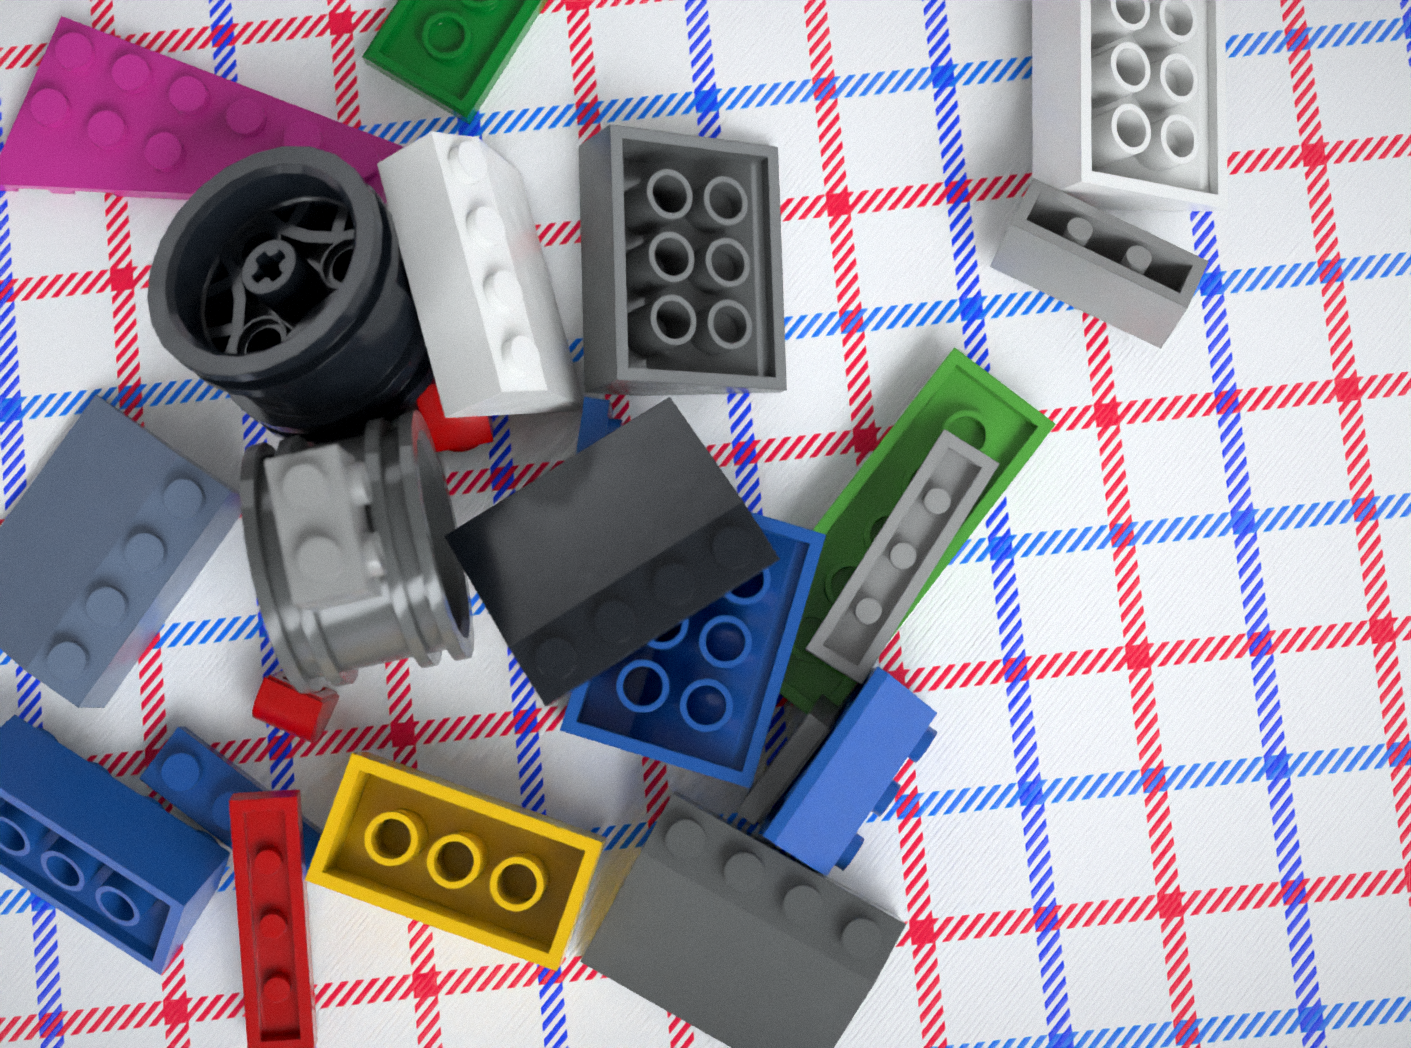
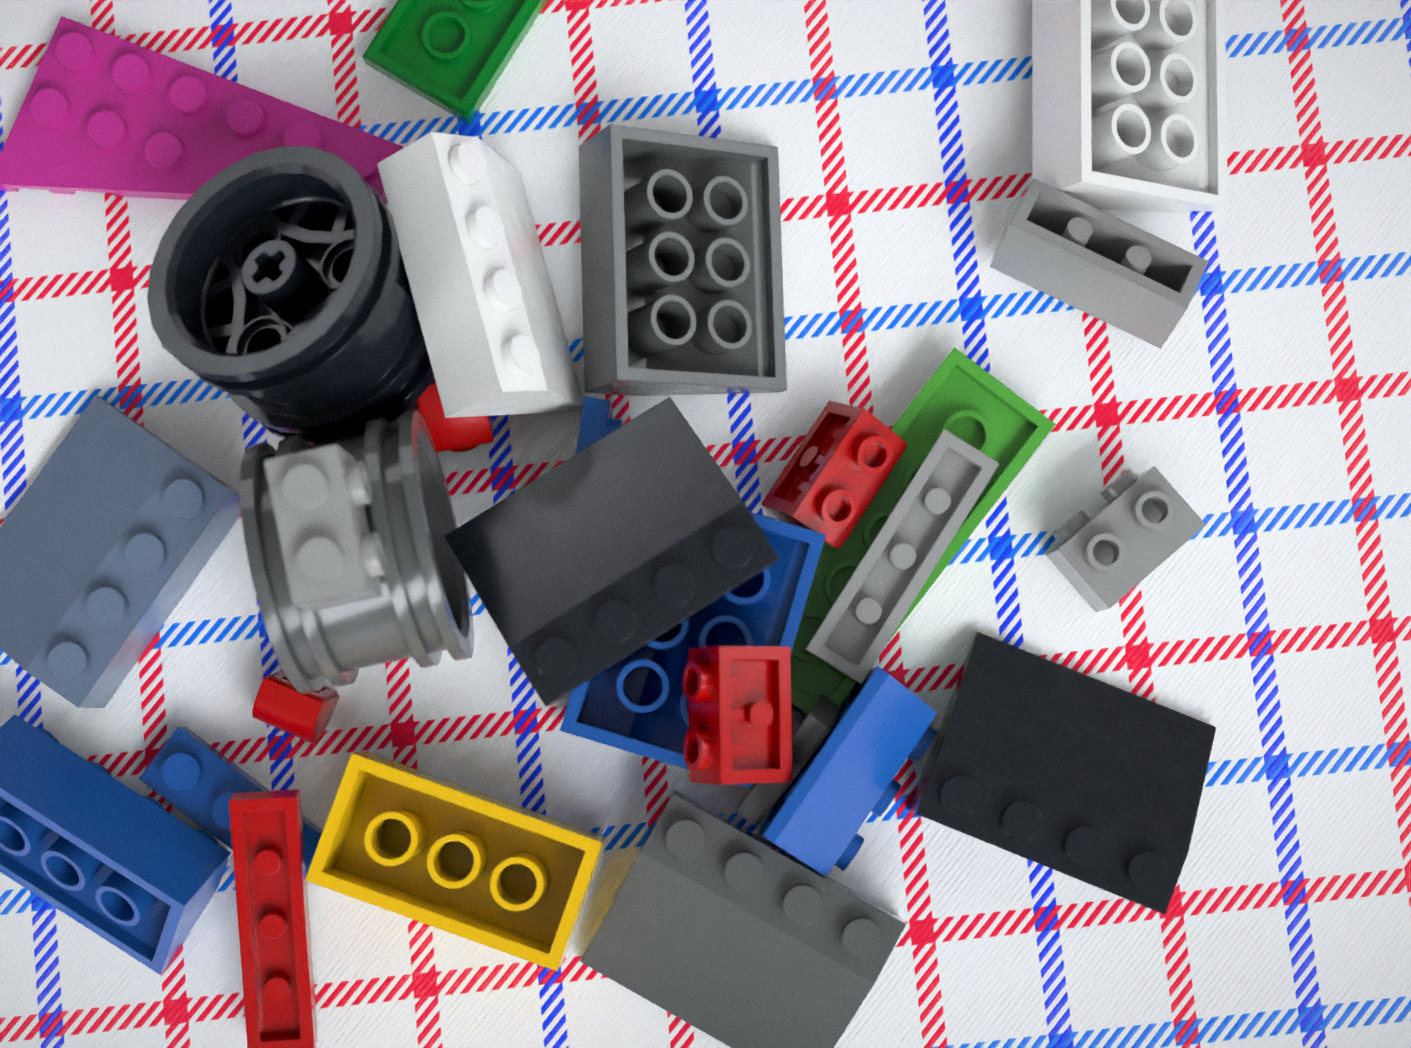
none -> red bracket [682,646,793,785]
none -> red bracket [761,401,907,548]
none -> black slope [908,632,1217,915]
none -> light grey brick [1046,466,1206,612]

